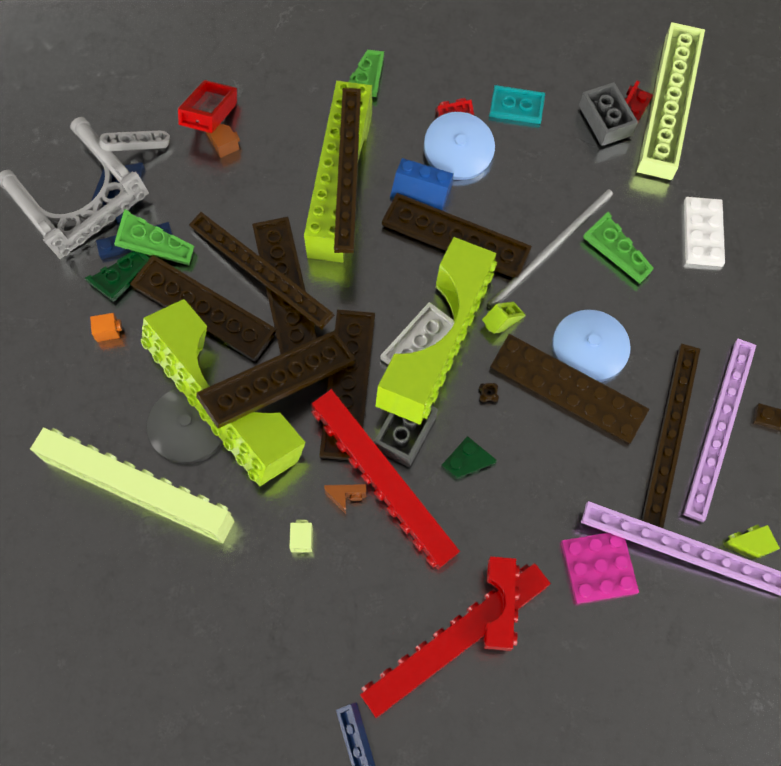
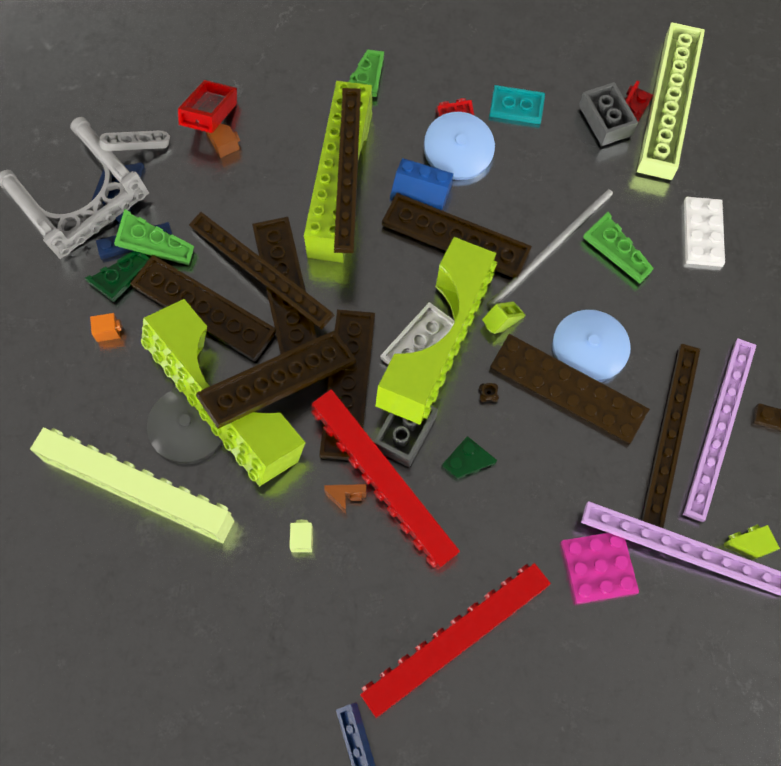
red arch [484,556,520,651] -> none

